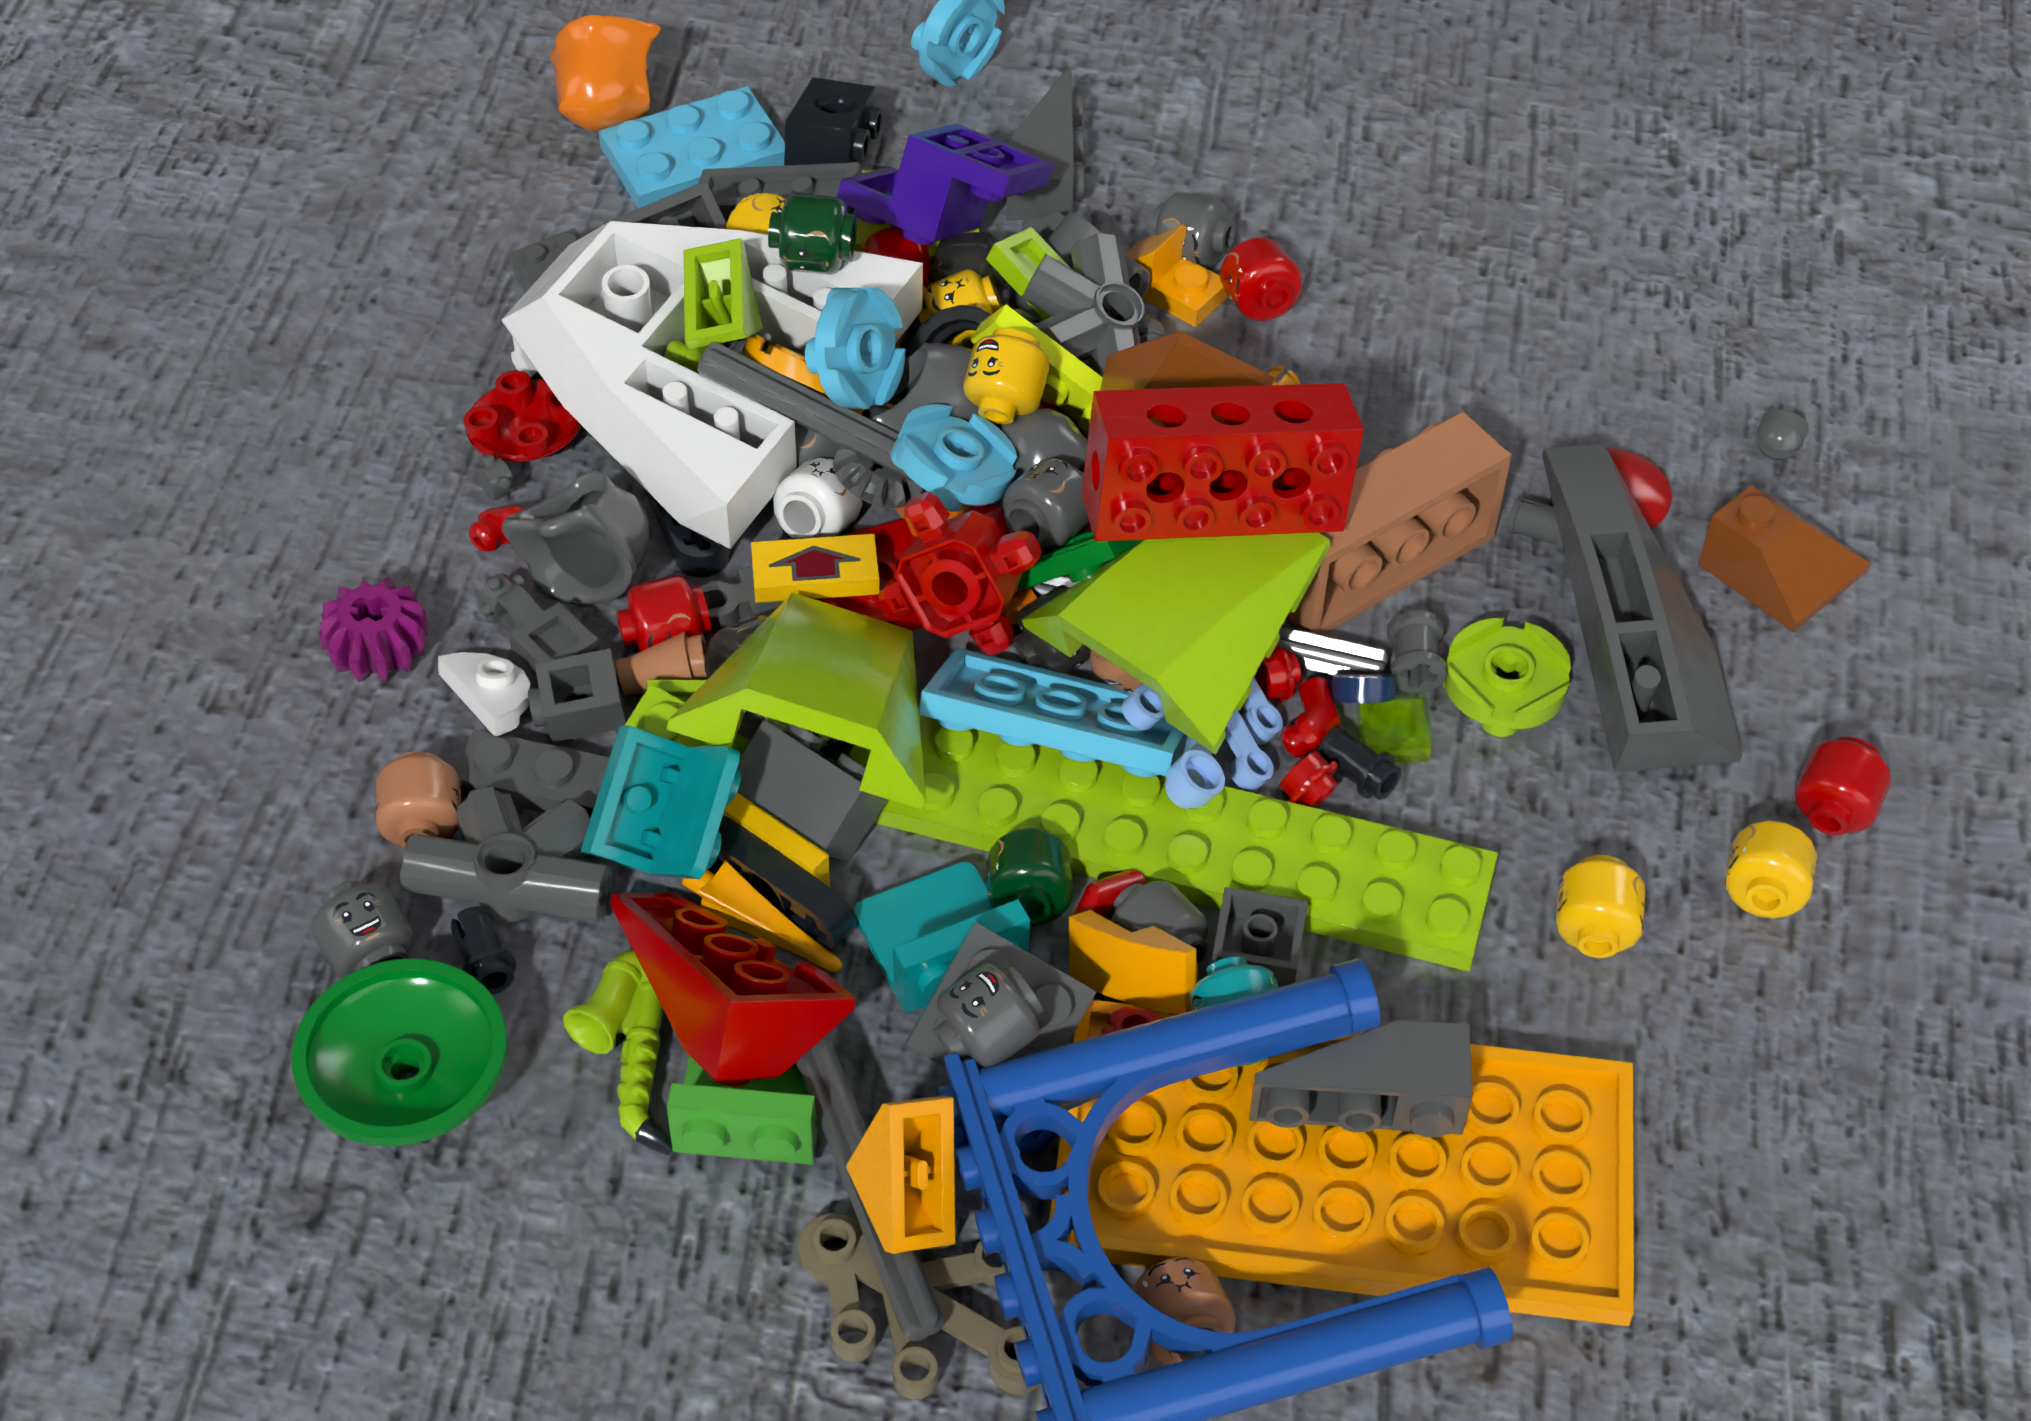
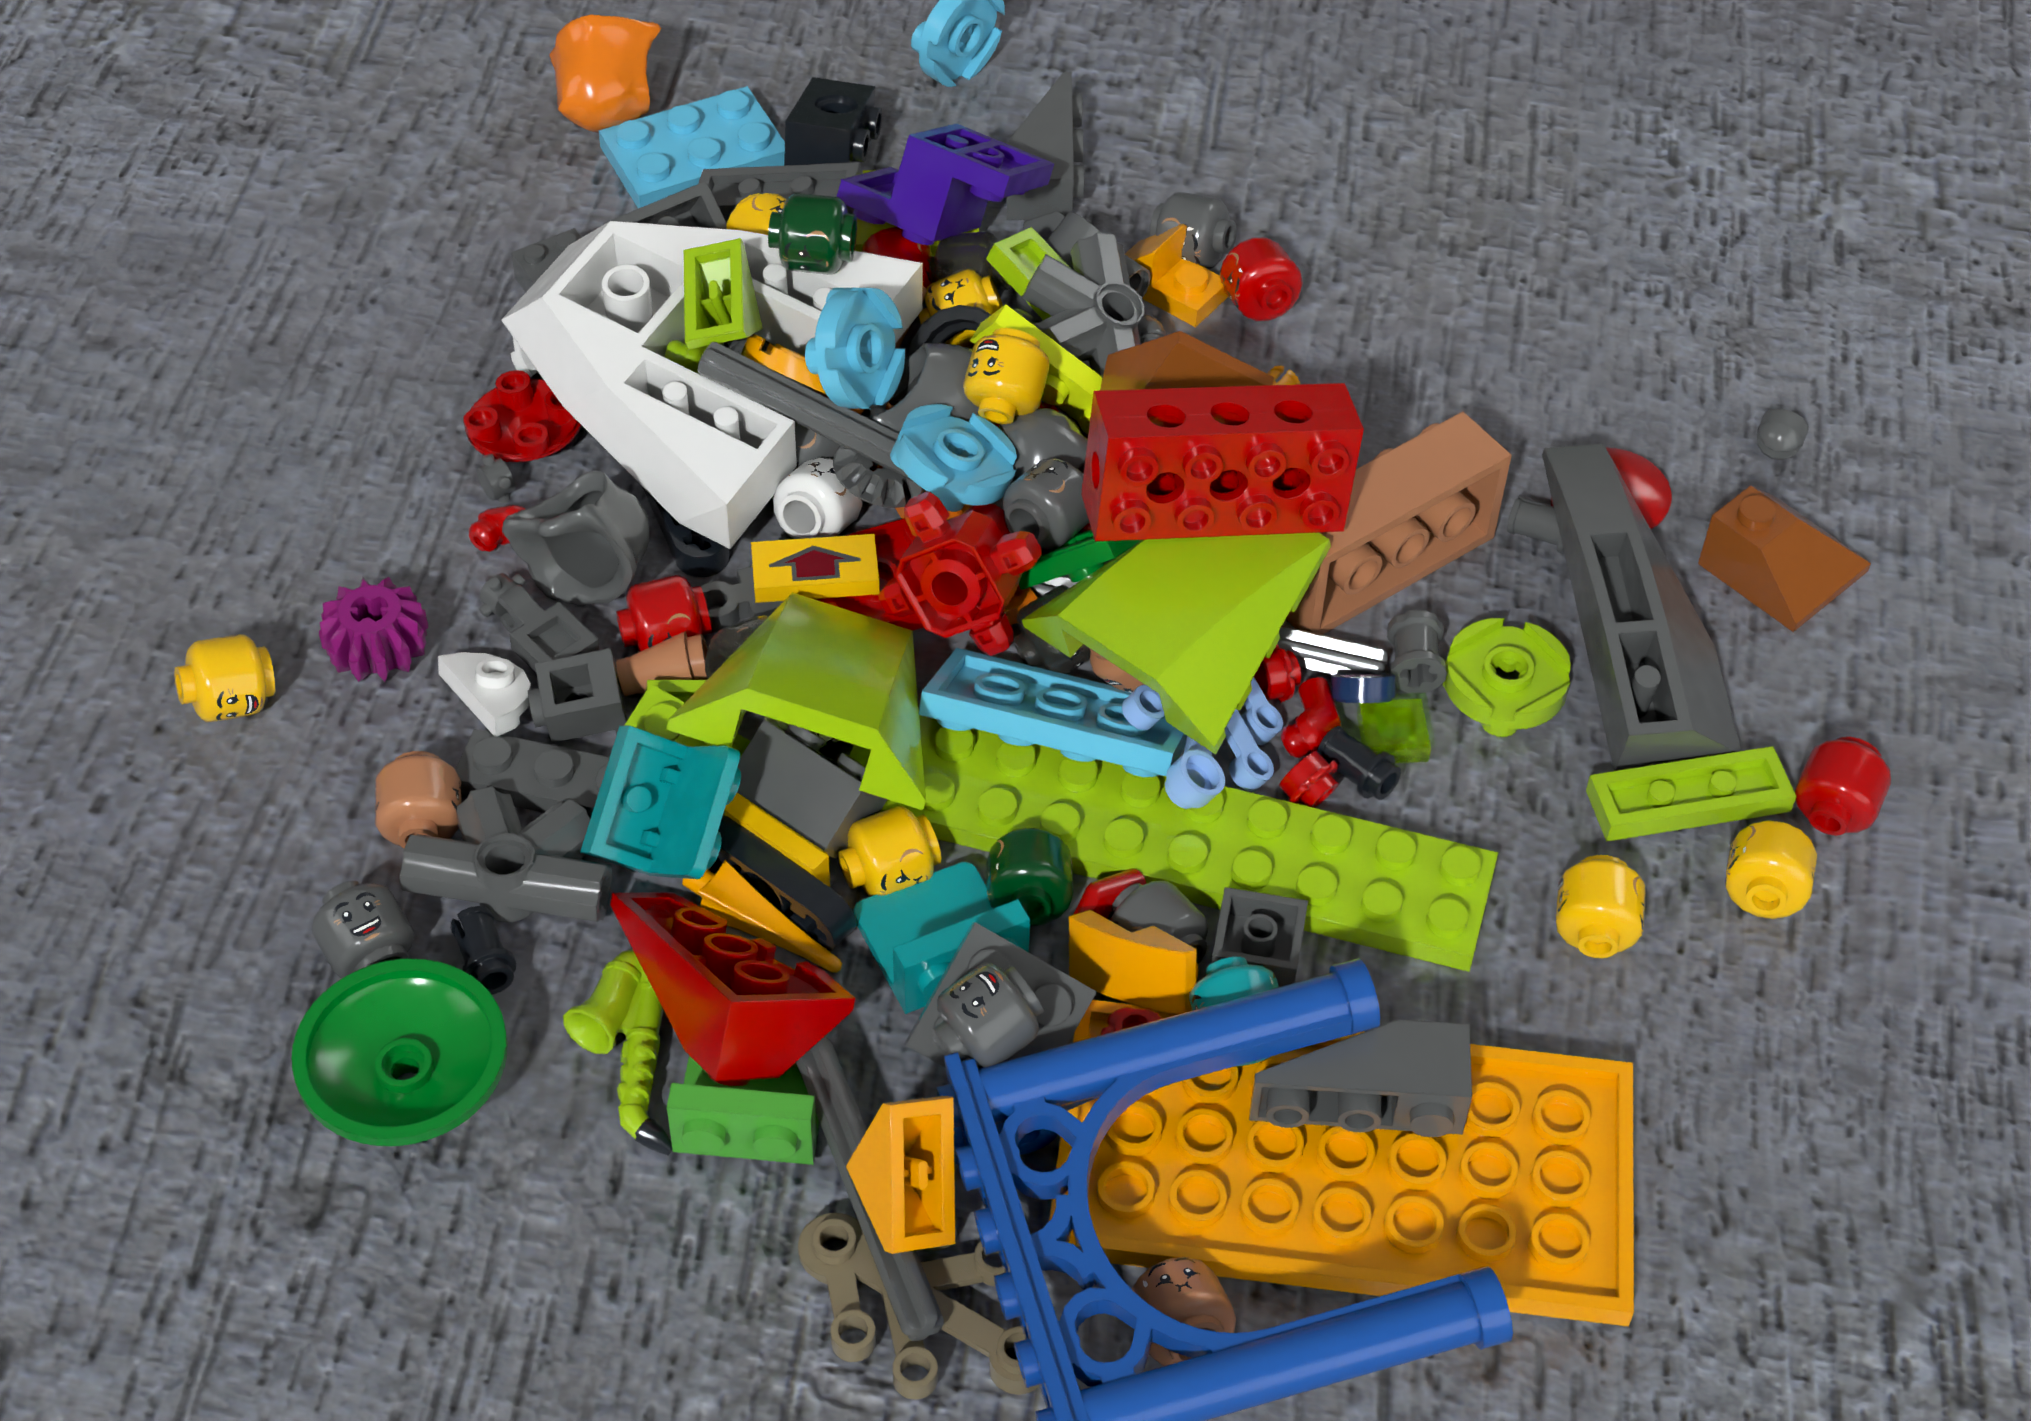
none -> yellow head [174,634,275,722]
none -> yellow head [838,806,942,897]
none -> lime plate [1586,746,1797,842]

